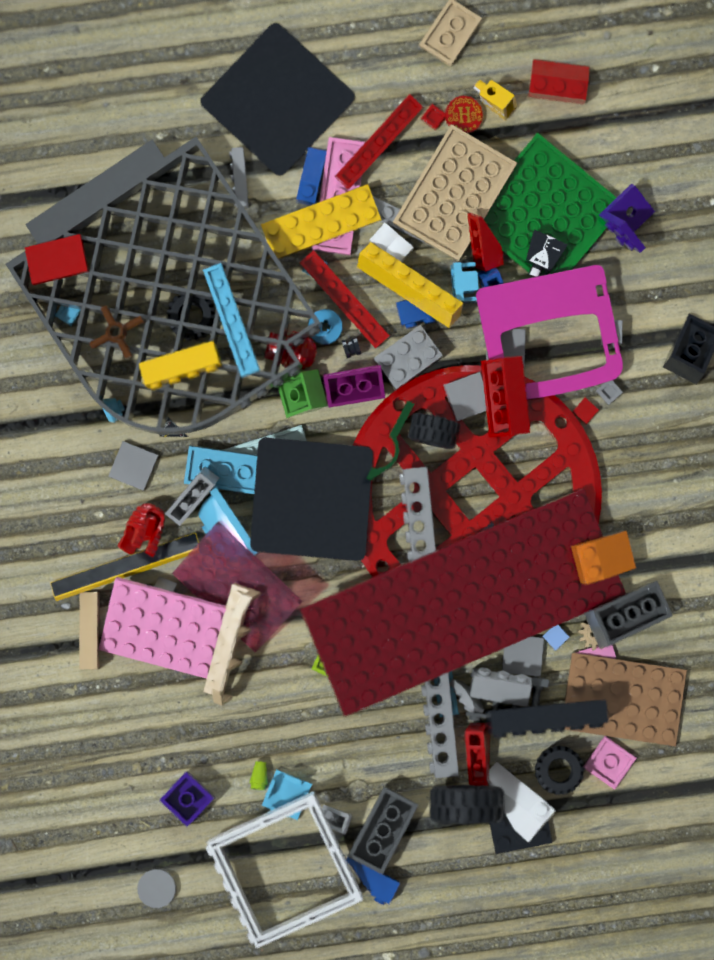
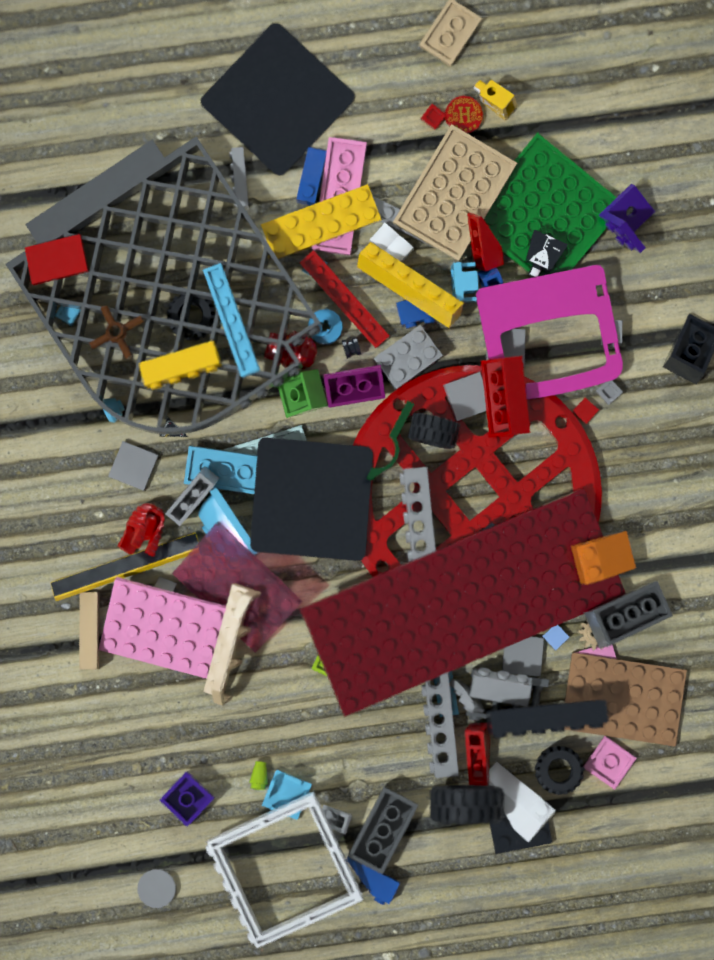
red plate [334,94,423,189] -> none
red slope [528,59,589,105] -> none

